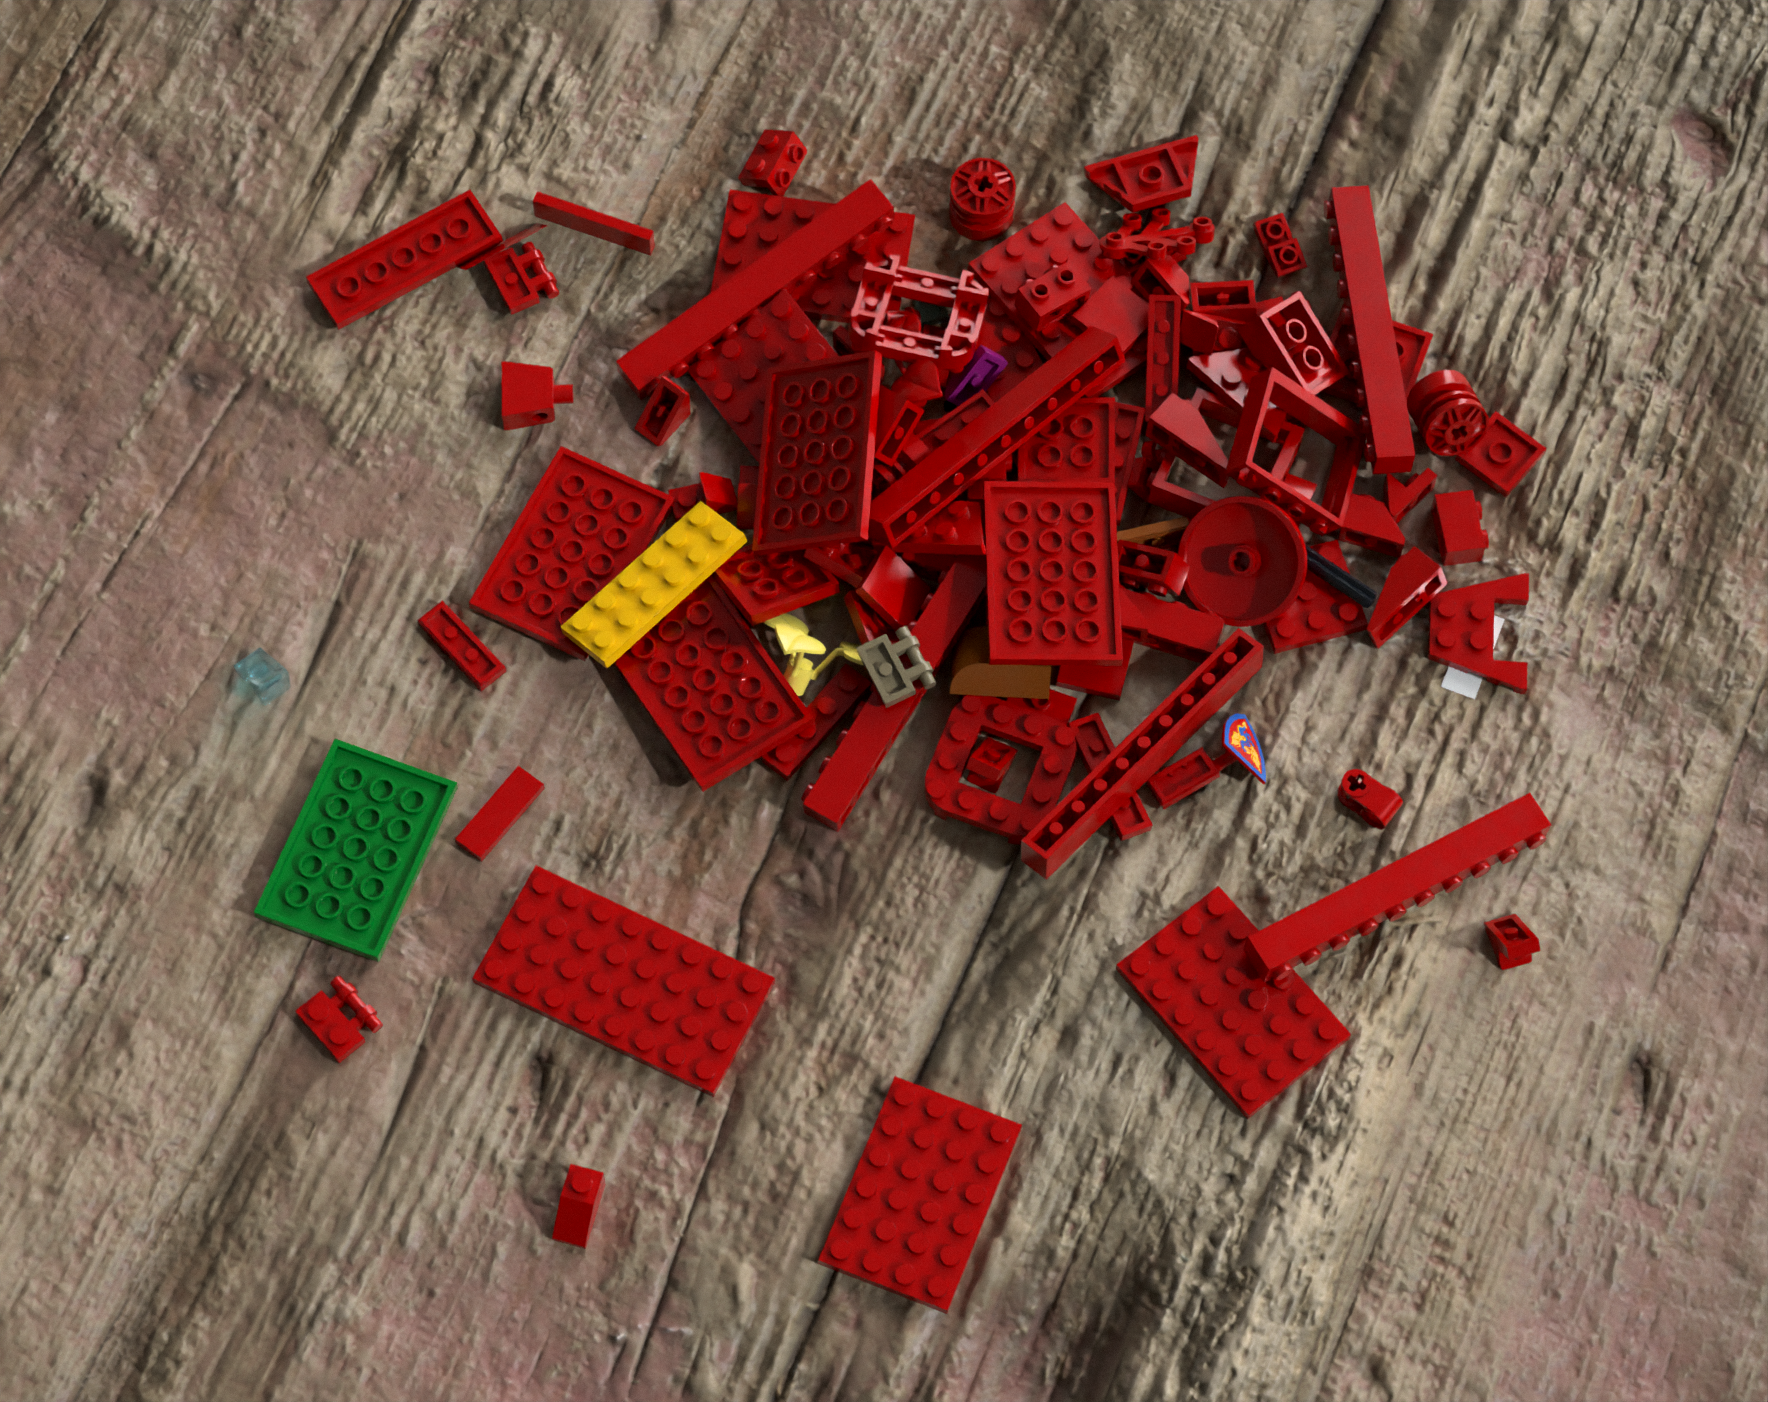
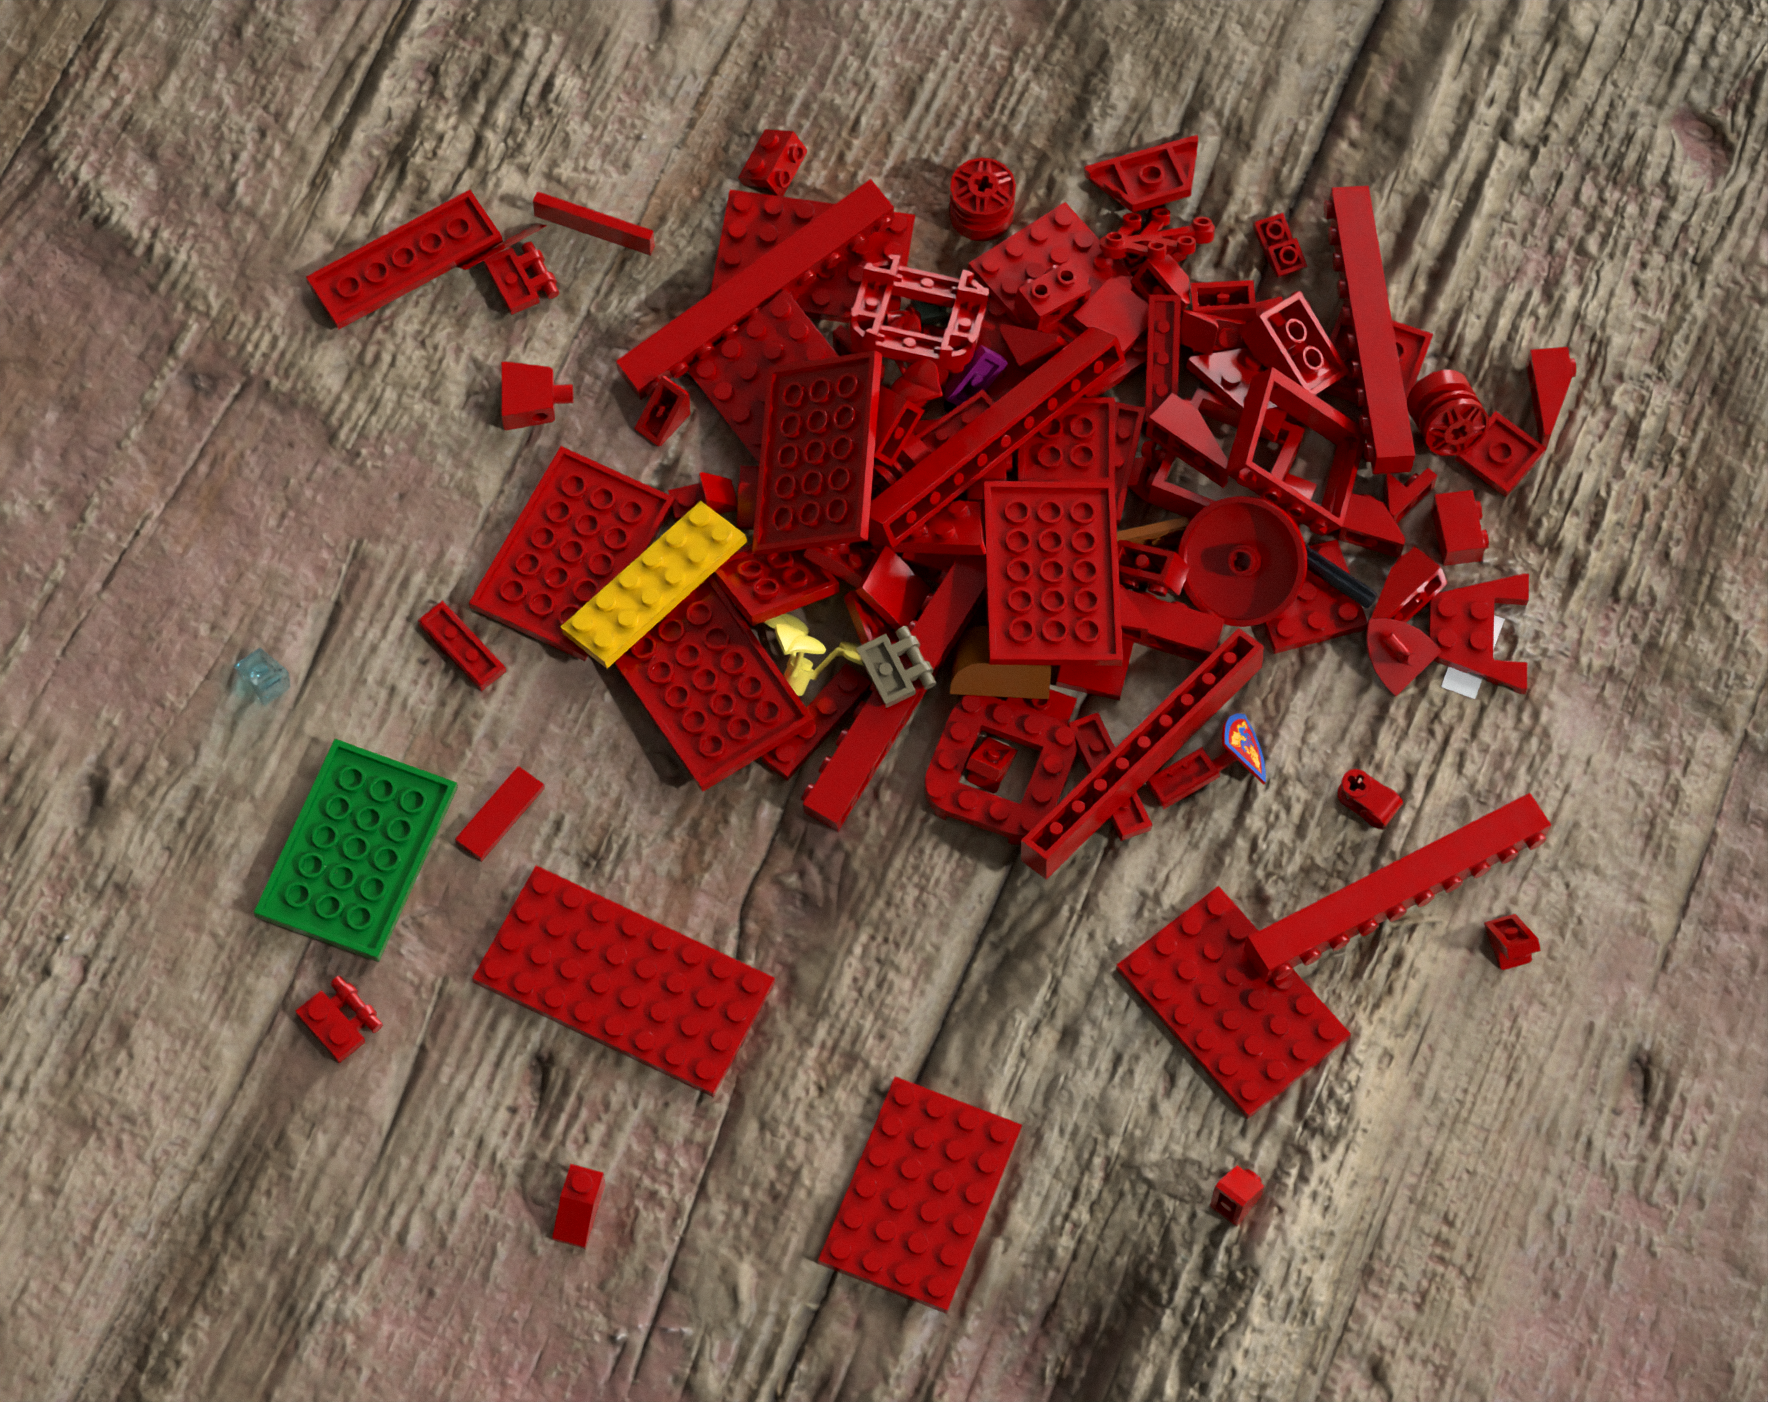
none -> red slope [1000,323,1069,374]
none -> red slope [1210,1165,1265,1227]
none -> red shield [1366,618,1442,697]
none -> red slope [1526,347,1576,448]

